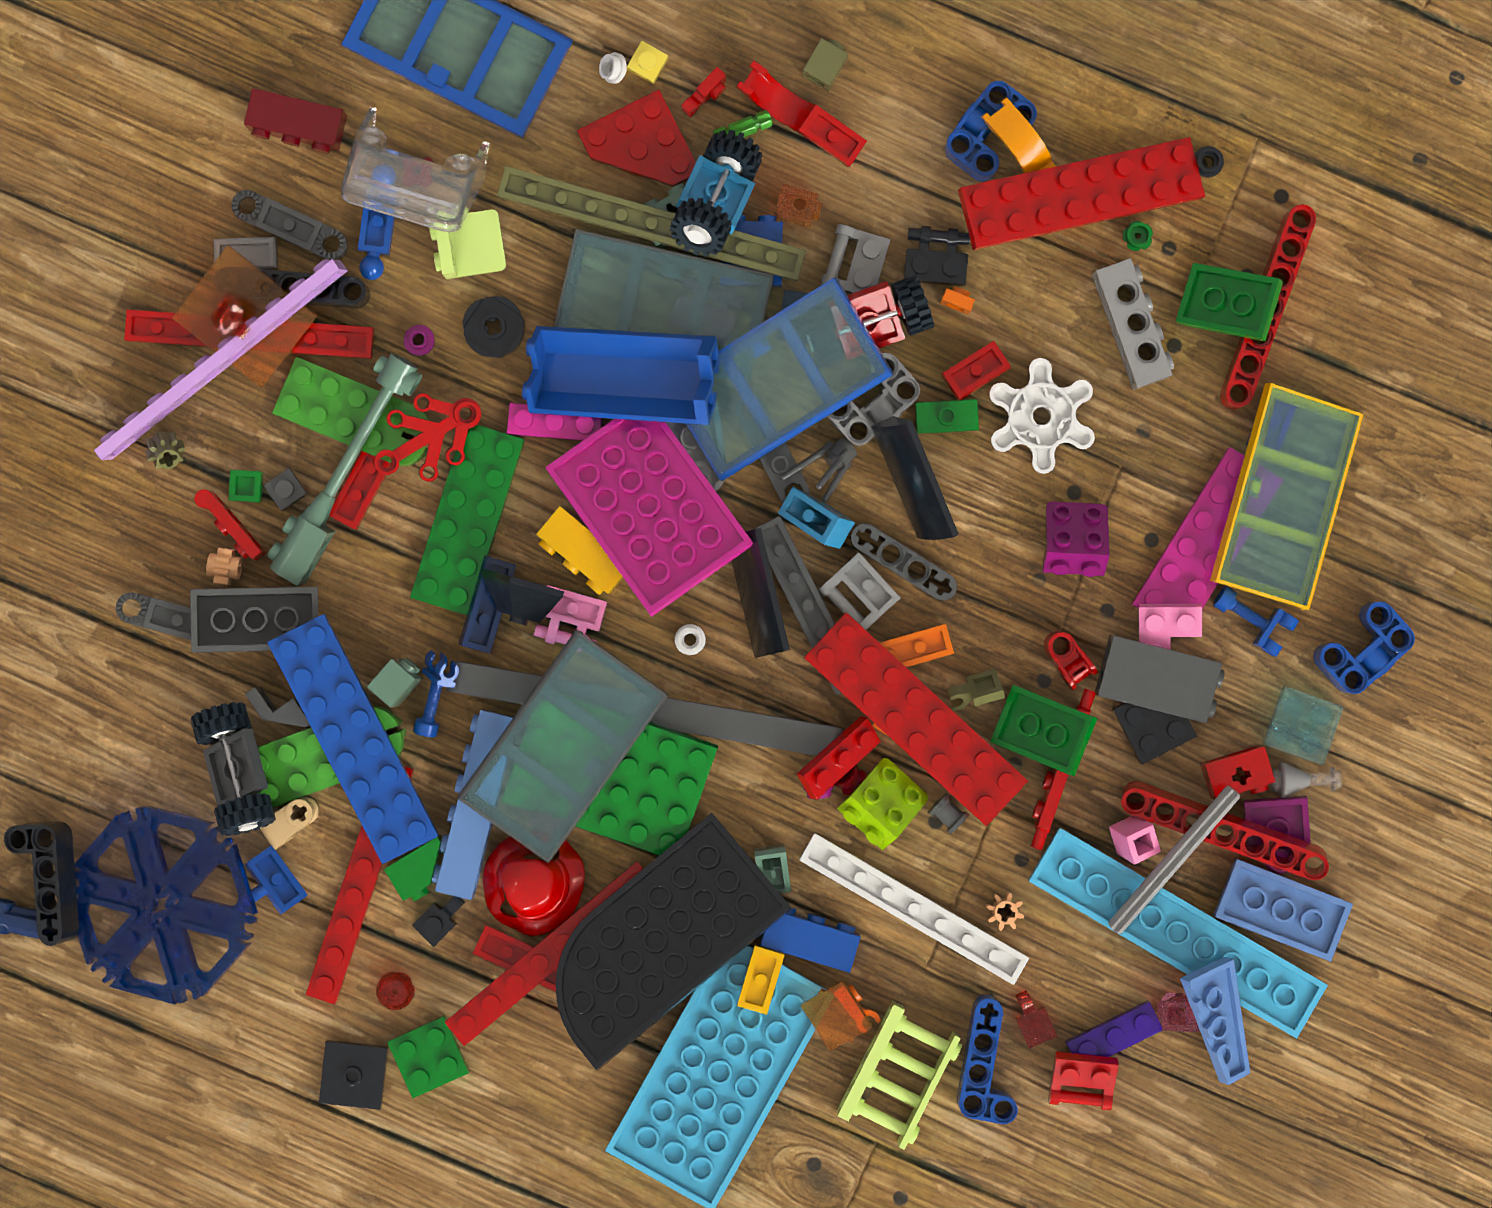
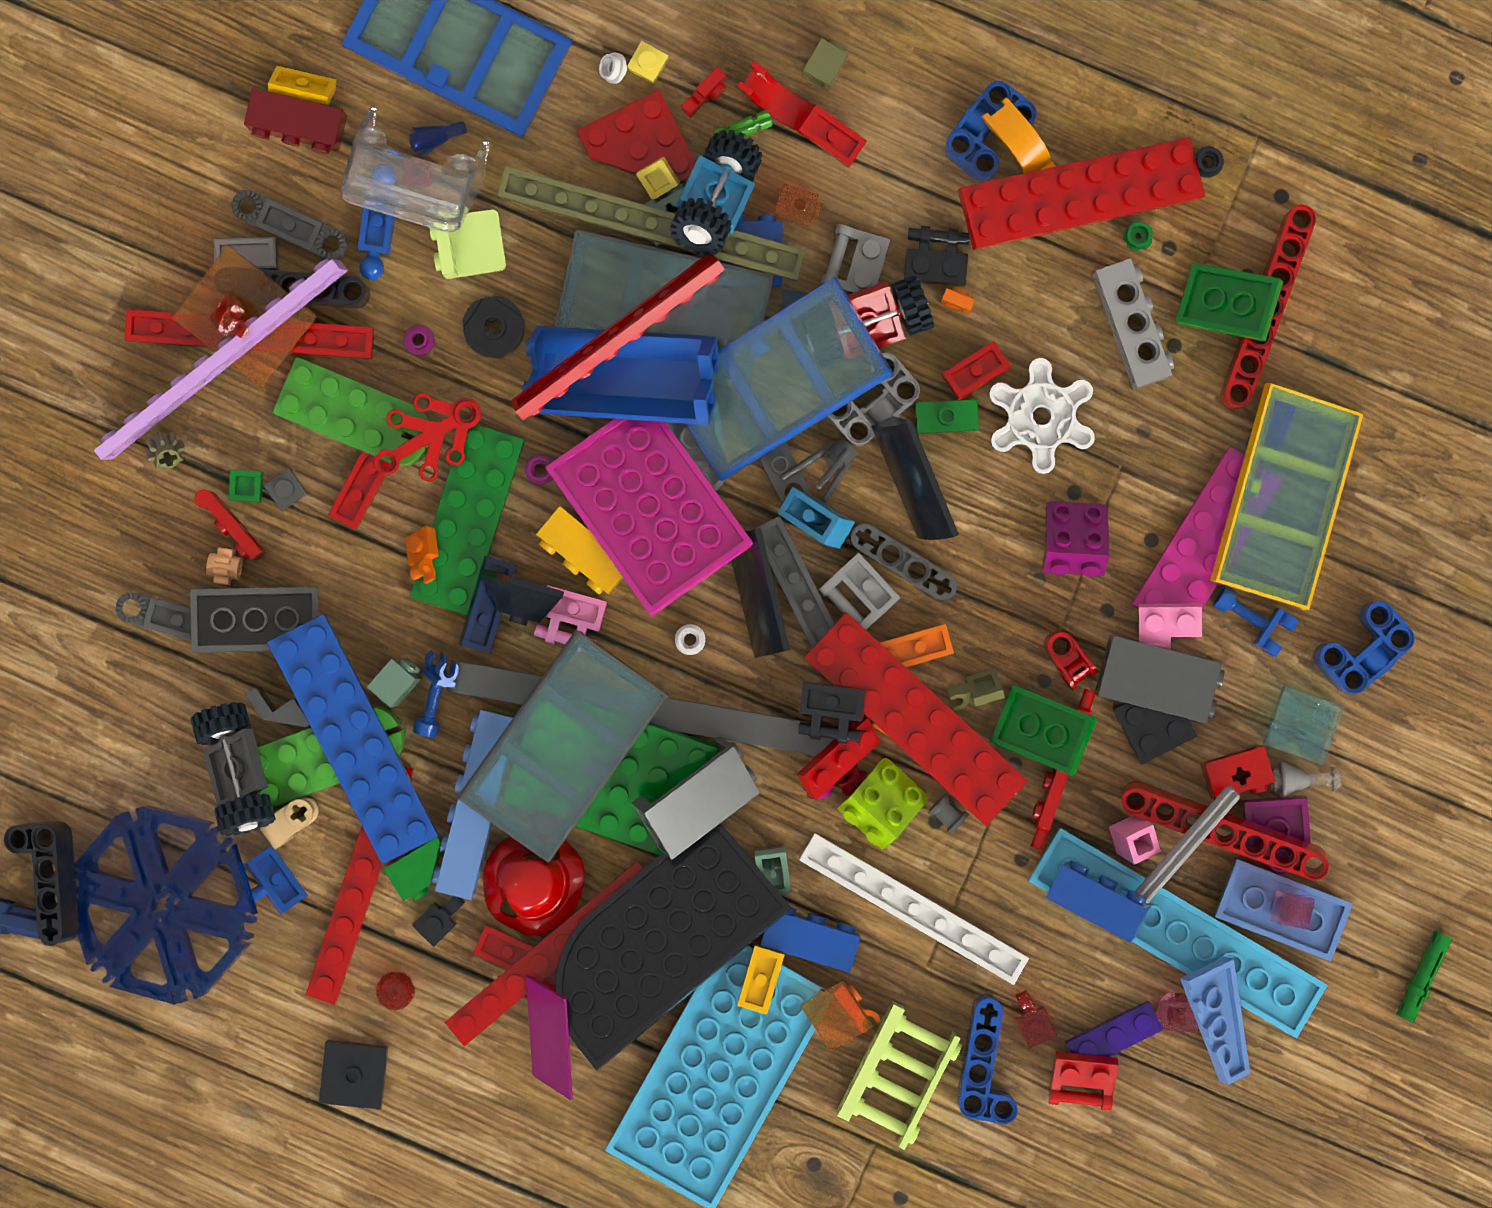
sand green bar [267,353,422,587] -> none
green plate [387,1015,470,1099] -> none
dark pink plate [507,403,602,441] -> none
light nougat gear [985,892,1024,931] -> none
none -> yellow plate [268,66,337,106]
none -> orange plate [405,526,439,584]
none -> clear blue cone [408,121,467,157]
none -> plate [510,253,725,420]
none -> magenta plate [525,454,553,485]
none -> magenta piece [526,975,573,1100]
none -> panel [631,737,760,859]
none -> light yellow plate [636,156,680,199]
none -> black plate [798,682,867,744]
none -> blue brick [1046,861,1151,942]
none -> clear pink brick [1271,890,1315,930]
none -> green pin [1395,930,1453,1023]

